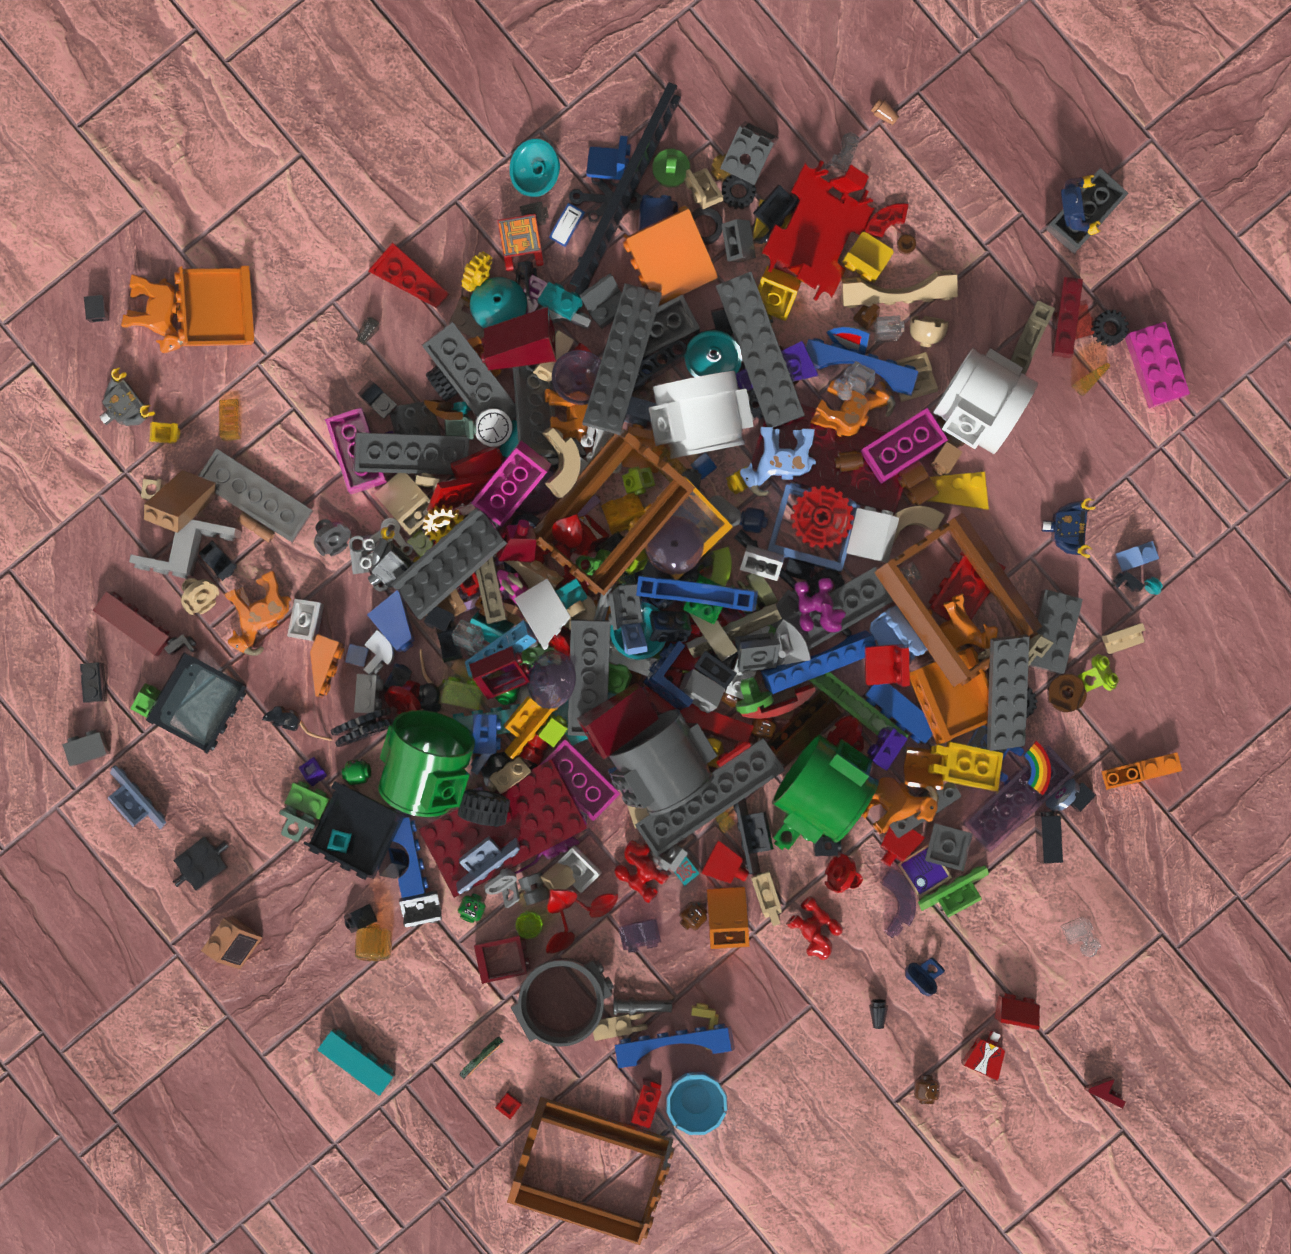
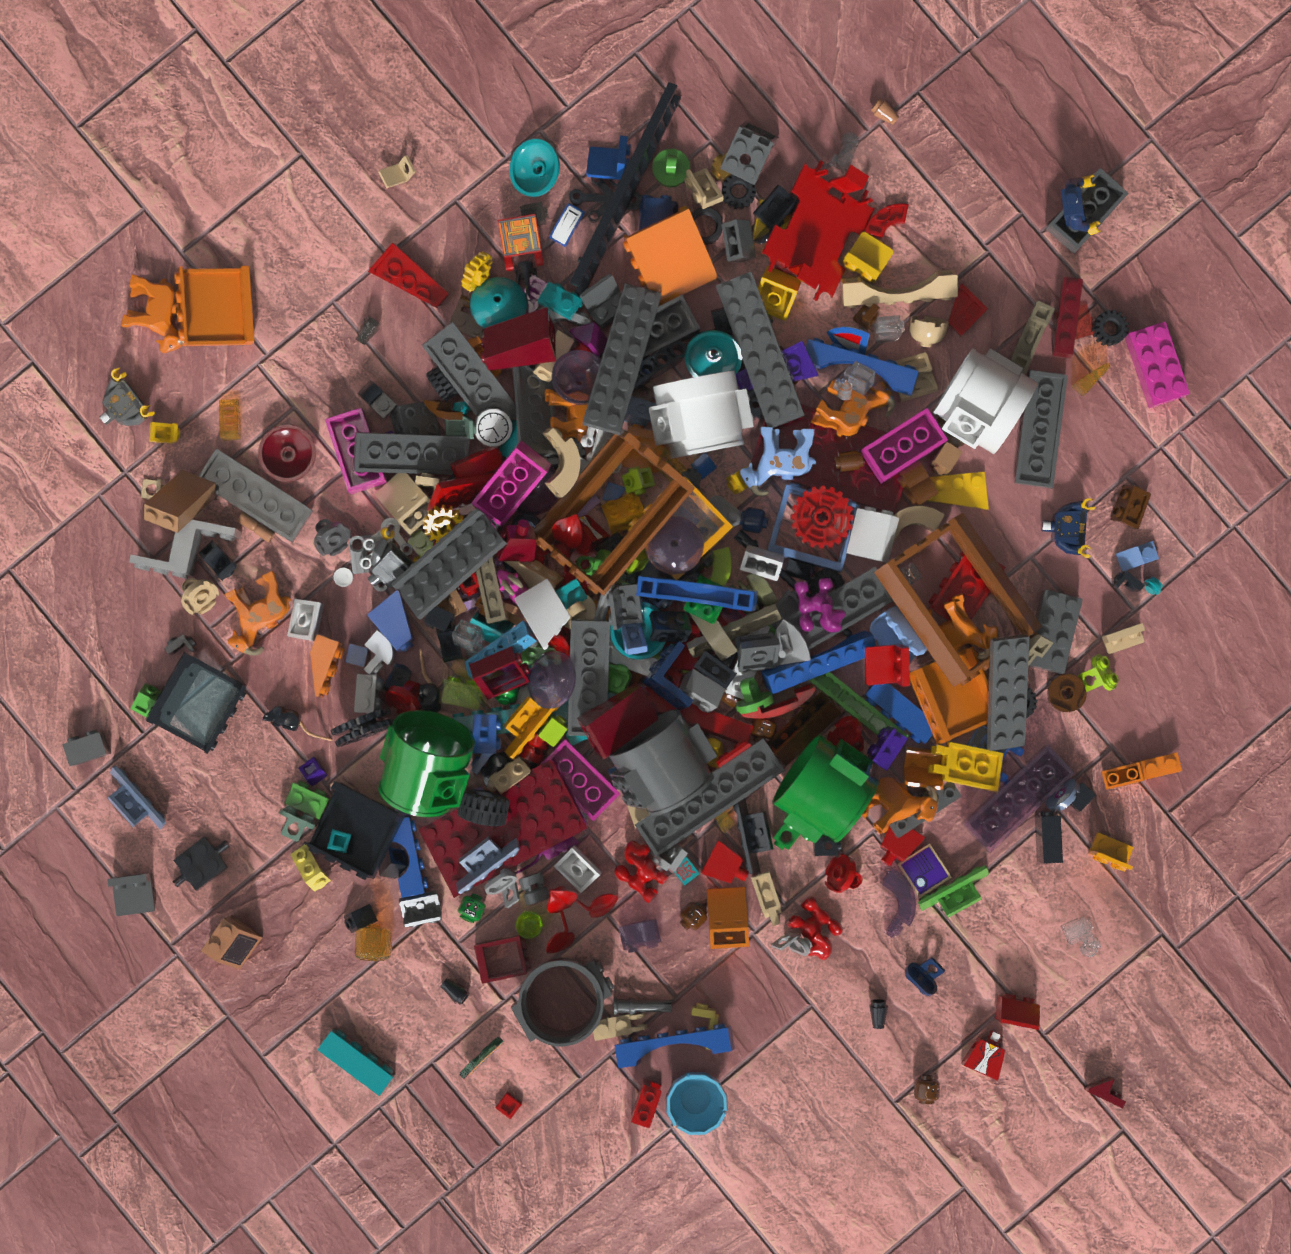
black brick [80,662,107,703] -> none
black panel [84,295,109,323] -> none
dark red brick [93,592,172,656] -> none
green head [342,759,372,785] -> none
dark orange door [507,1097,675,1245] -> none
tan brick [541,863,576,892] -> none
reddish brown tile [897,234,916,255] -> none
dark grey bracket [925,823,973,871] -> none
tile [1023,741,1051,795] -> none
none -> dark grey bracket [107,873,155,916]
none -> dark red dish [258,424,316,482]
none -> light yellow bracket [290,844,331,891]
none -> white piece [334,568,353,587]
none -> tan bracket [378,155,416,188]
none -> black cone [440,978,470,1005]
none -> magenta slope [569,322,608,357]
none -> blue tile [602,481,626,501]
none -> light grey bracket [771,931,812,956]
none -> red wing [948,284,988,337]
none -> dark grey plate [1014,370,1068,489]
none -> light orange bracket [1088,832,1134,872]
none -> reddish brown bracket [1110,485,1151,529]

